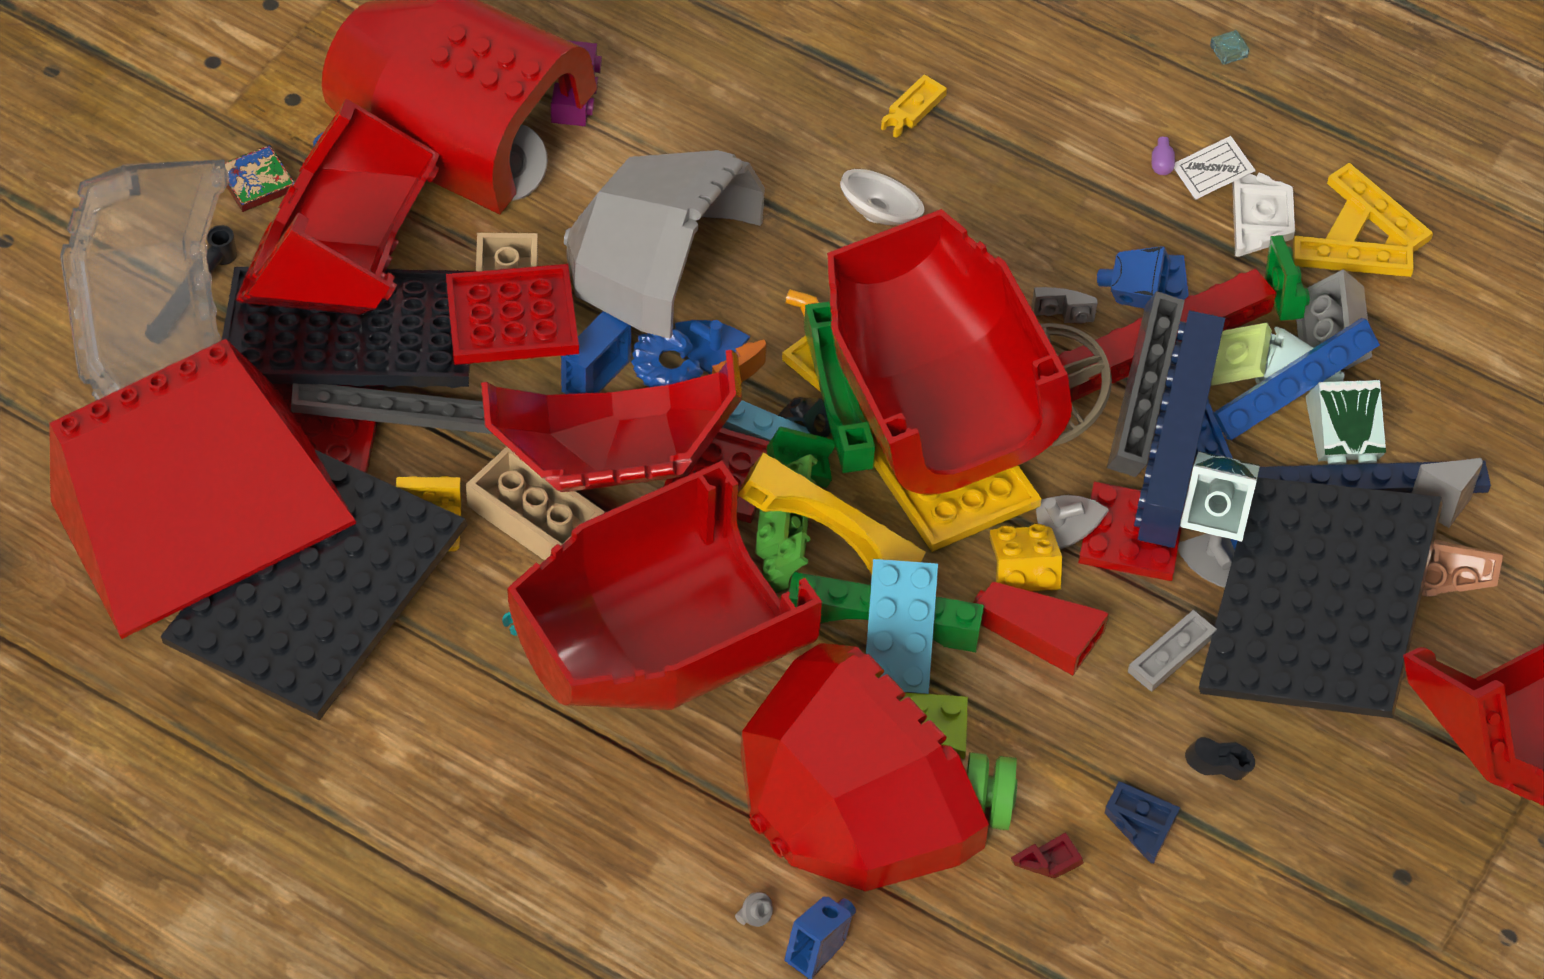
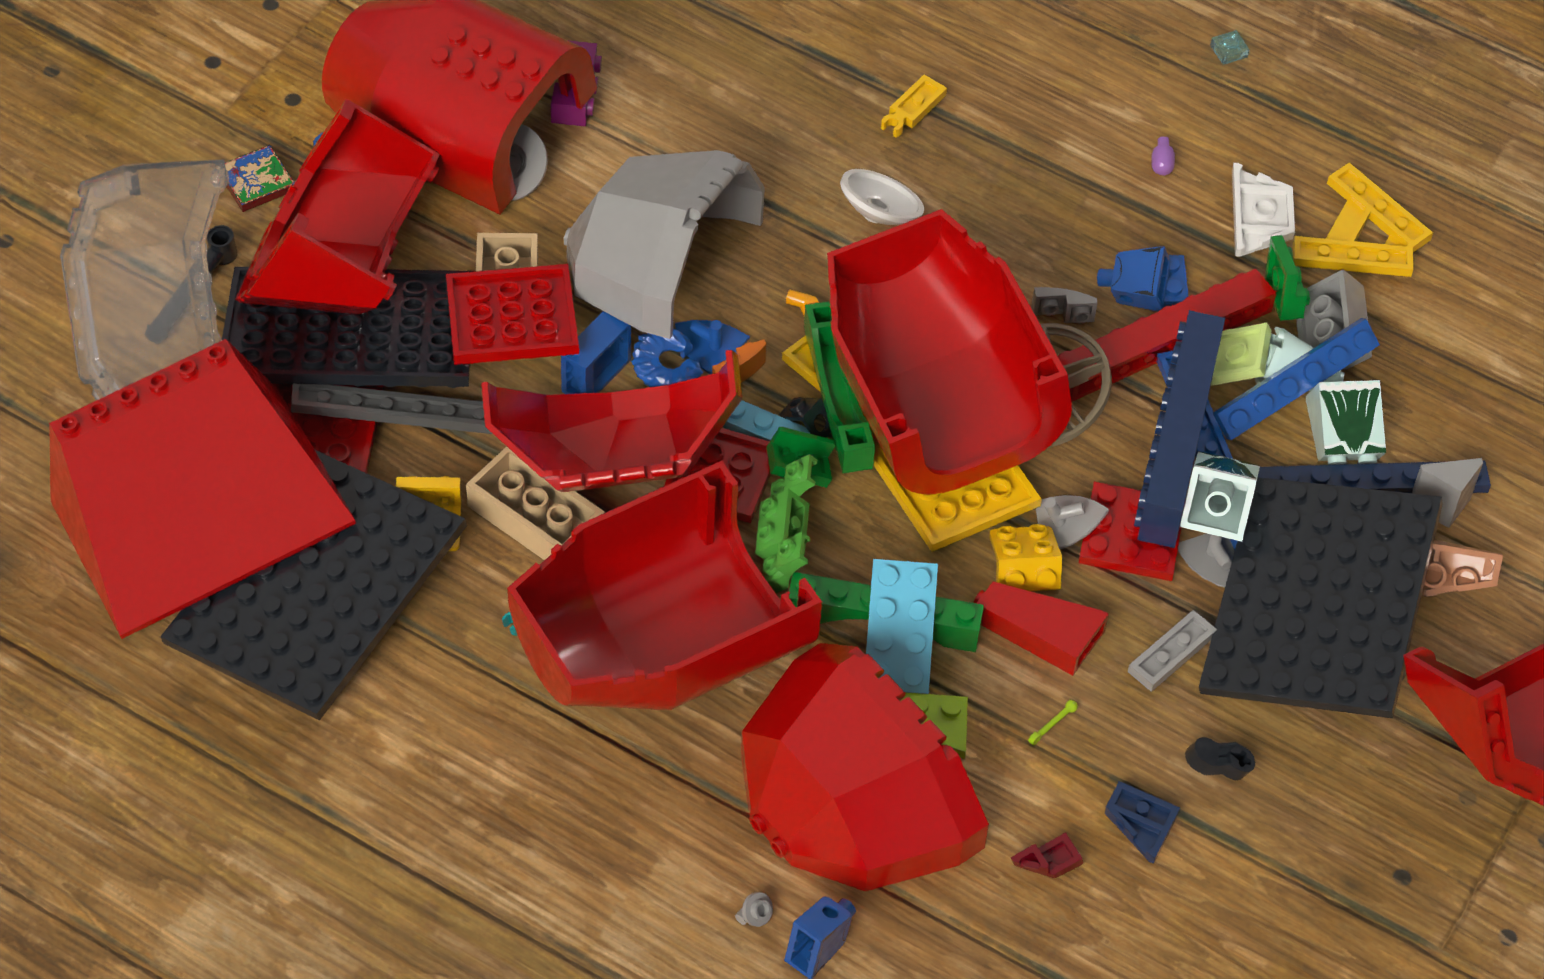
yellow arch [738,453,926,576] -> none
bright green wheel [966,752,1018,831] -> none
dark grey brick [1107,291,1185,477] -> none
white sticker [1174,136,1256,200] -> none
none -> lime hinge [1028,700,1078,746]

